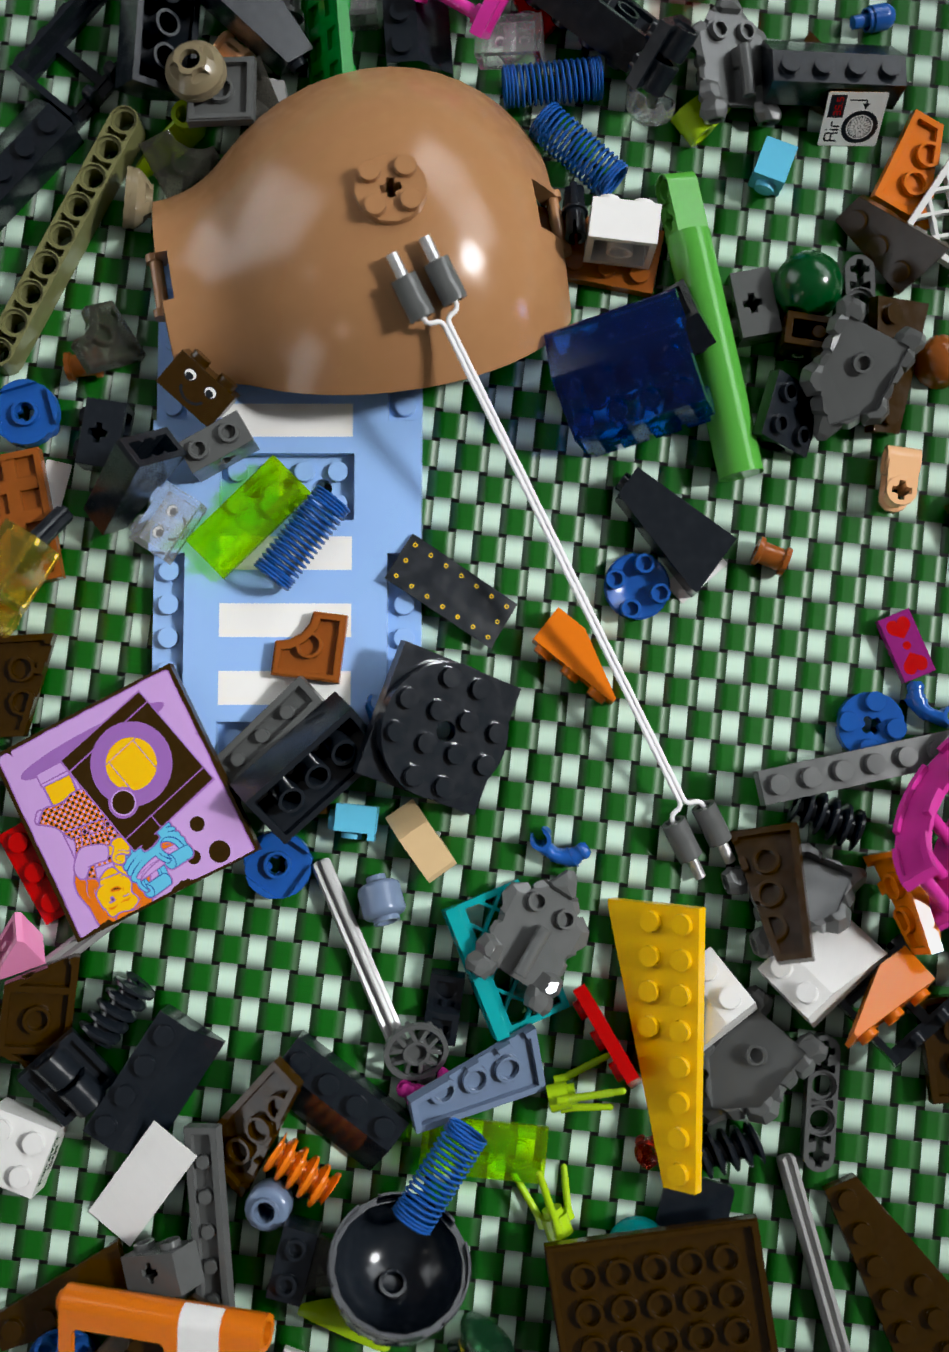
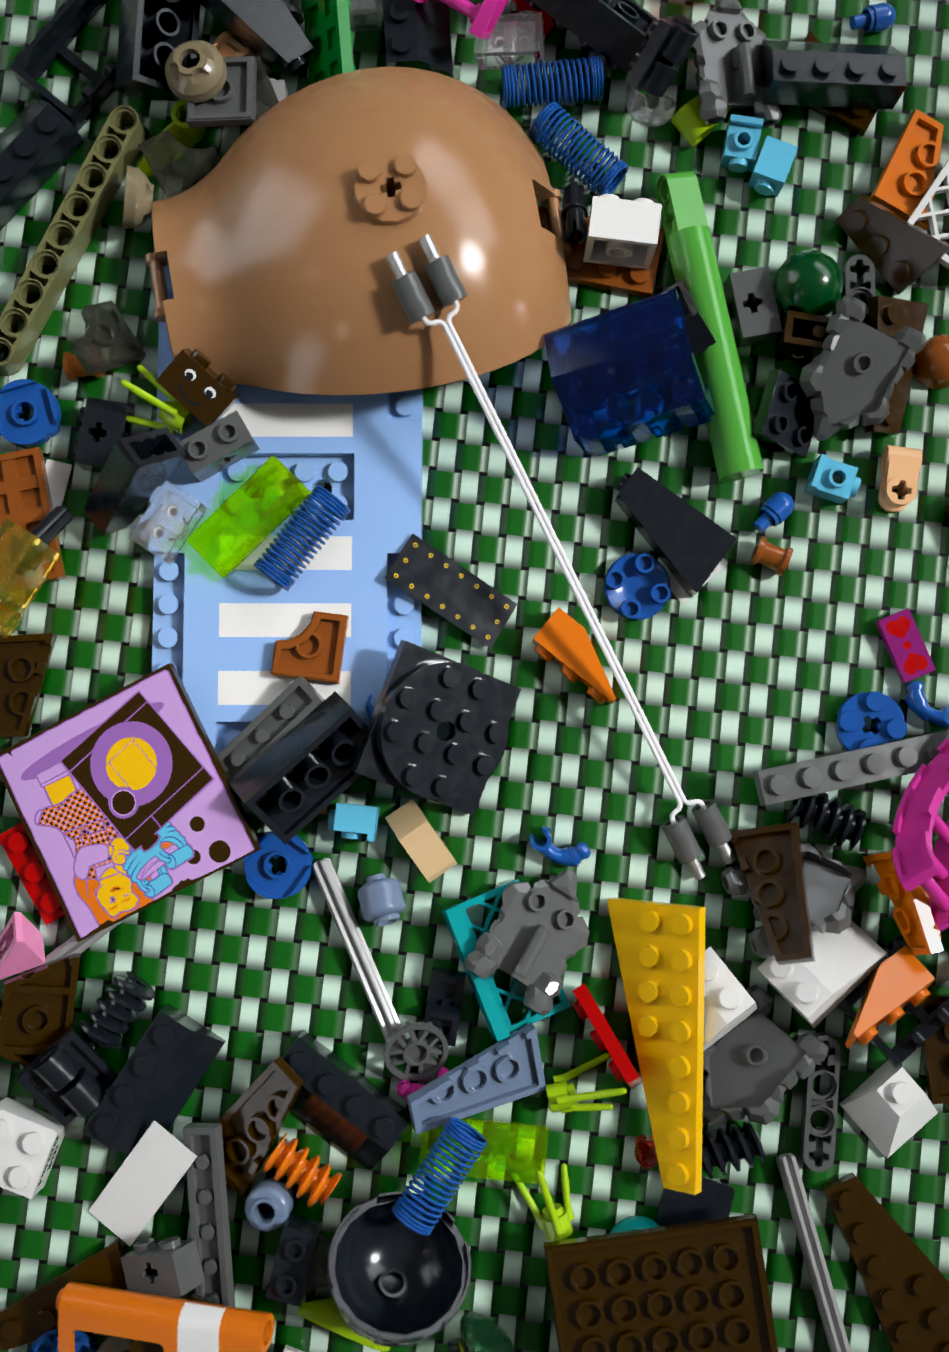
white sticker [817,91,889,146] -> none
none -> lime plant [120,365,194,436]
none -> medium azure brick [720,114,764,173]
none -> blue cylinder [753,492,794,533]
none -> medium azure brick [804,454,861,505]
none -> white slope [839,1061,938,1159]

